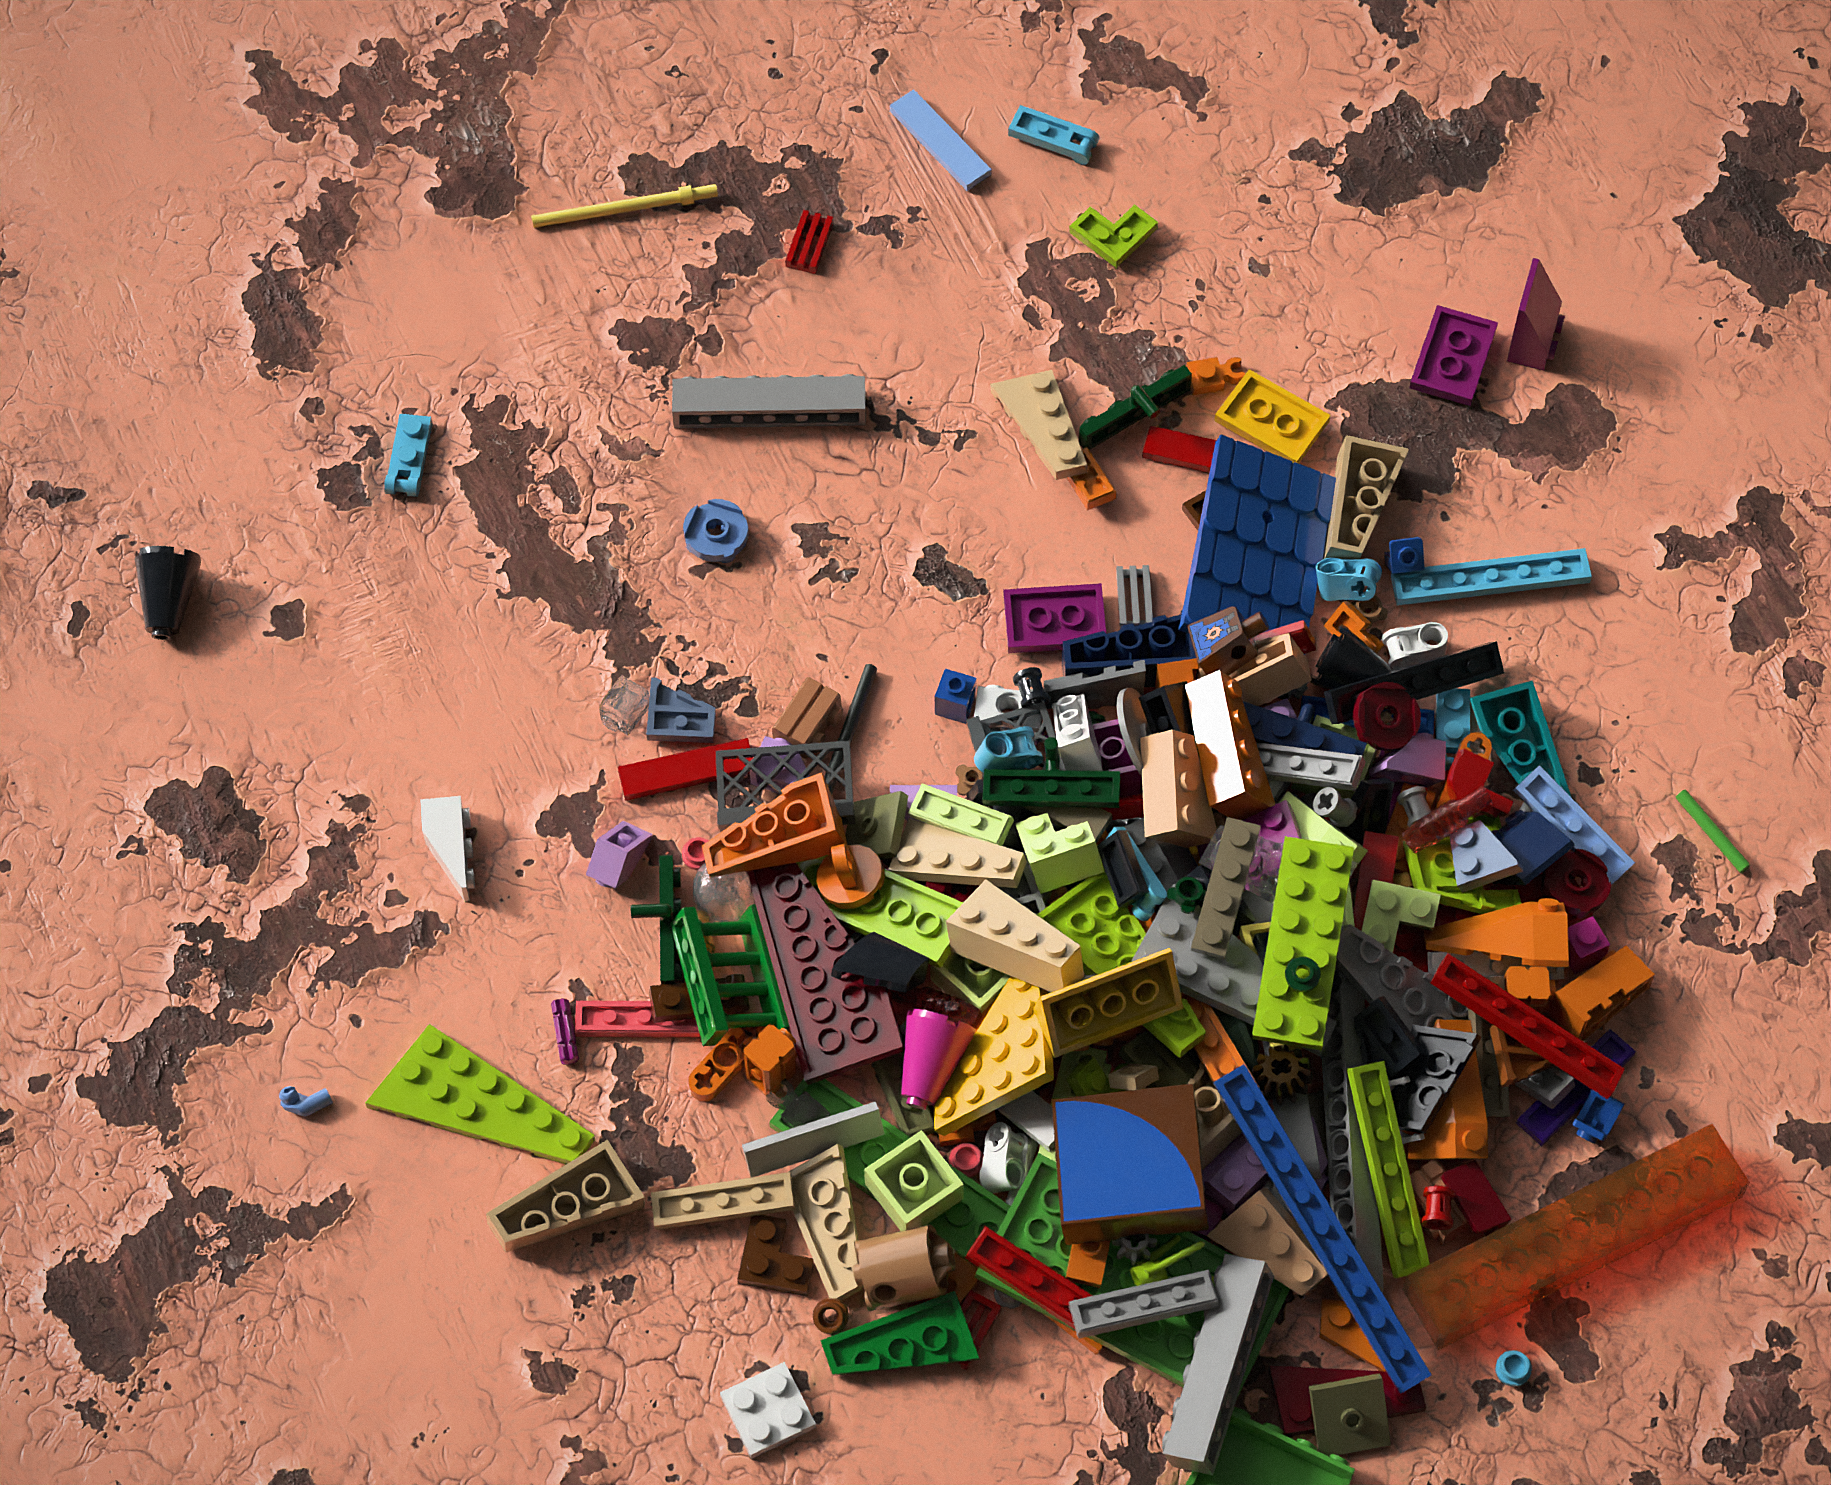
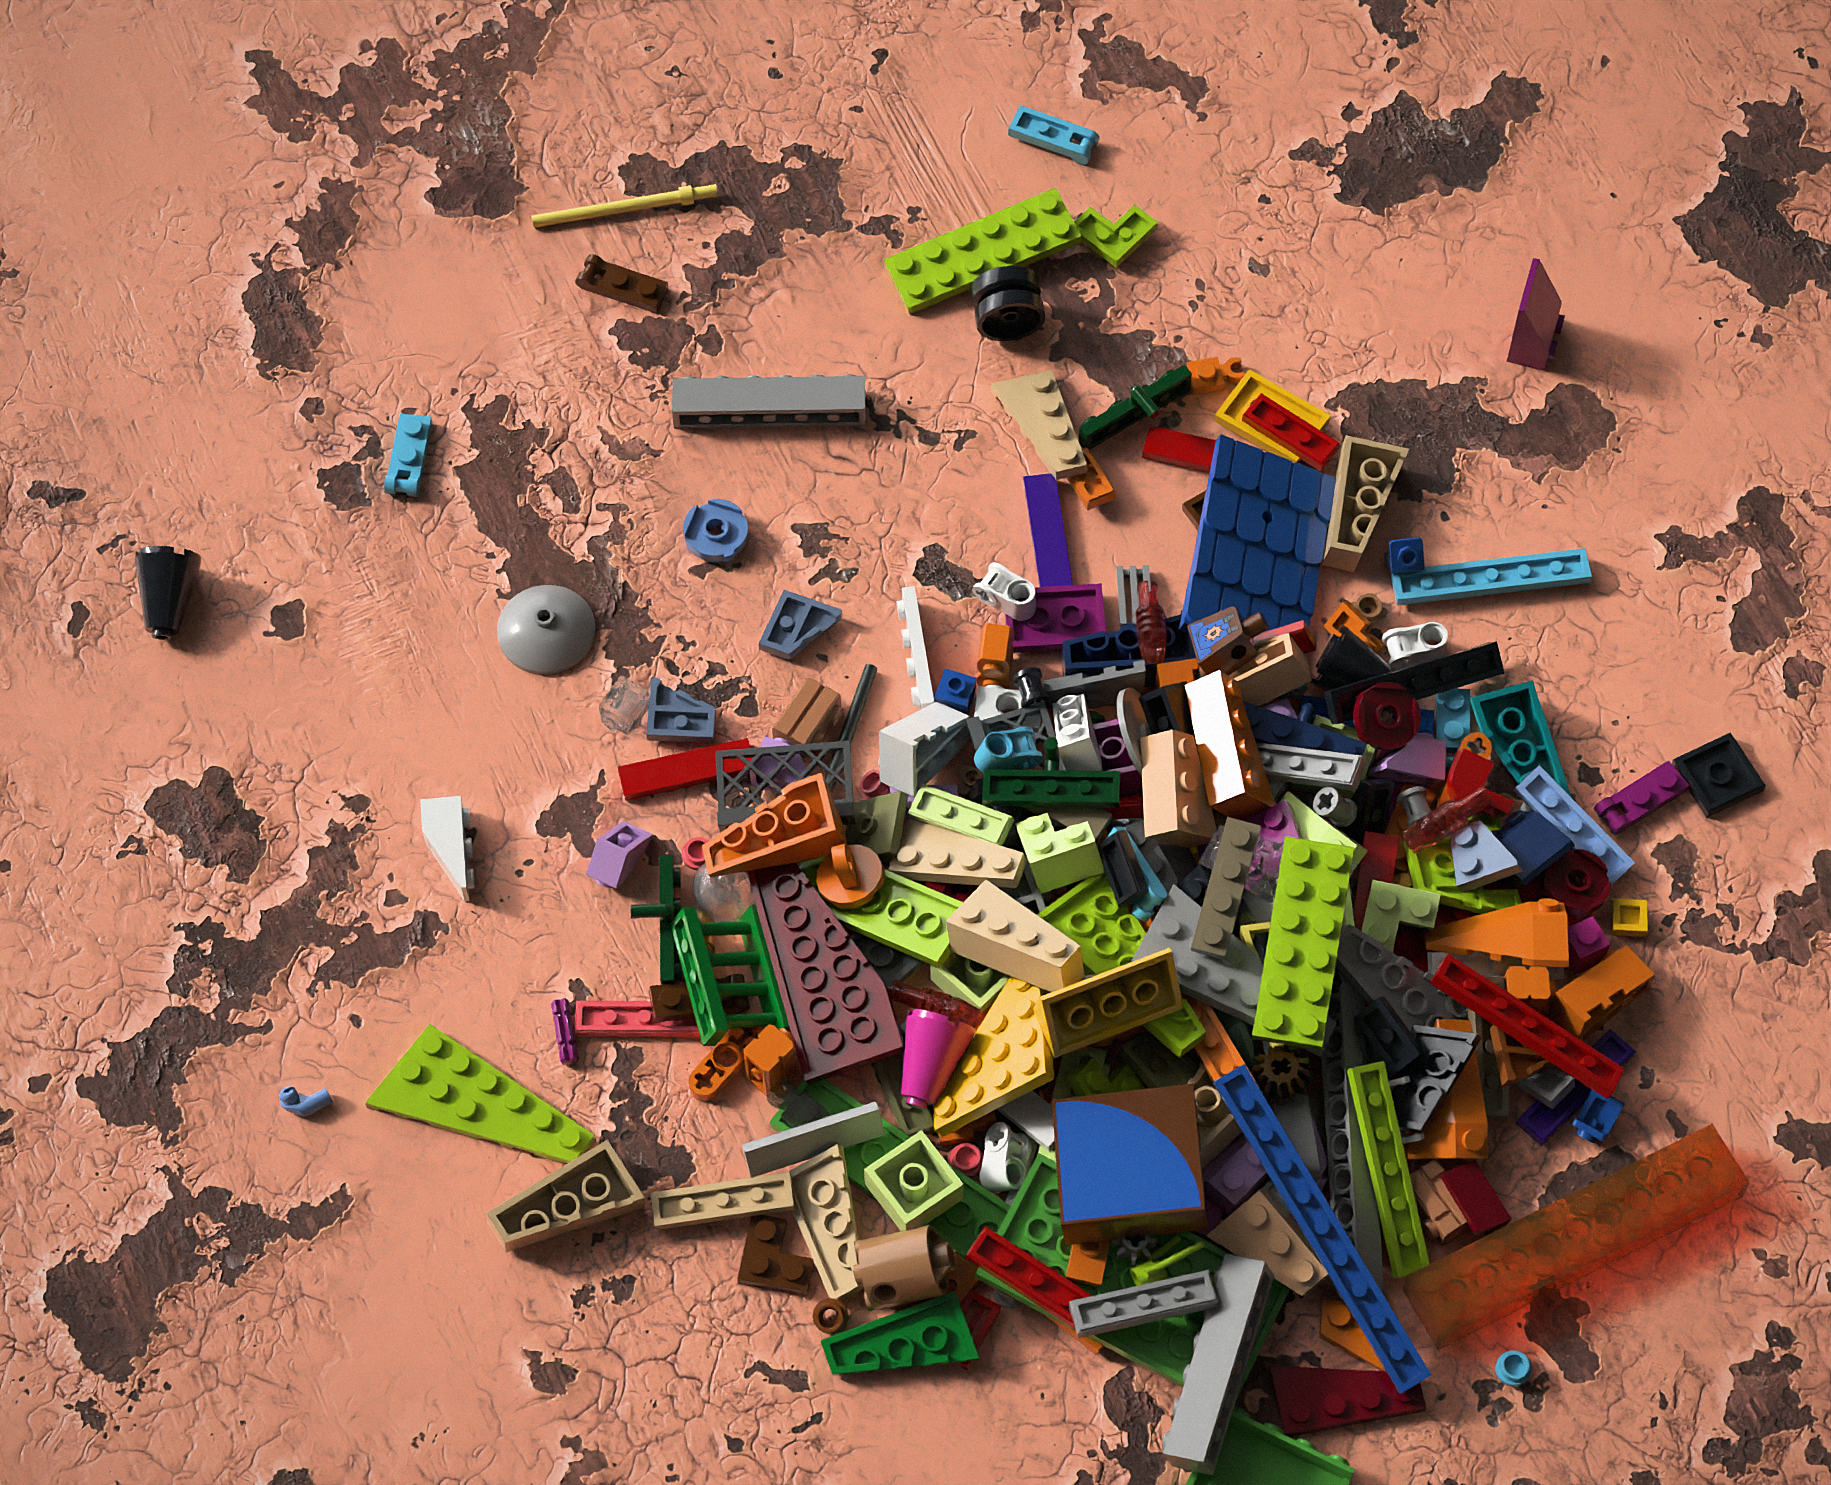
white plate [720,1362,816,1459] -> none
red tile [785,210,834,274] -> none
black slope [831,931,929,993] -> none
light blue tile [890,89,991,191] -> none
tan plate [1108,1063,1159,1091] -> none
dark green plate [1167,877,1206,914] -> none
dark green plate [1285,957,1321,992] -> none
olive plate [1309,1373,1391,1456] -> none
medium azure piece [1316,557,1382,601] -> none
magenta plate [1409,305,1498,406] -> none
red bush [1422,1185,1455,1230] -> none
bright green bar [1675,789,1751,874] -> none
none -> light grey dish [497,585,596,675]
none -> reddish brown plate [575,254,669,314]
none -> sand blue wing [758,590,843,660]
none -> coral plate [860,770,890,799]
none -> white wedge [878,702,970,797]
none -> lime plate [884,187,1082,315]
none -> white plate [896,586,934,710]
none -> black wheel [970,265,1045,342]
none -> white piece [972,562,1036,621]
none -> orange brick [977,623,1015,689]
none -> dark purple tile [1023,473,1073,587]
none -> clear red hinge [1135,581,1167,664]
none -> red tile [1242,393,1340,471]
none -> magenta plate [1594,760,1689,835]
none -> yellow plate [1611,899,1648,937]
none -> black tile [1672,732,1766,818]

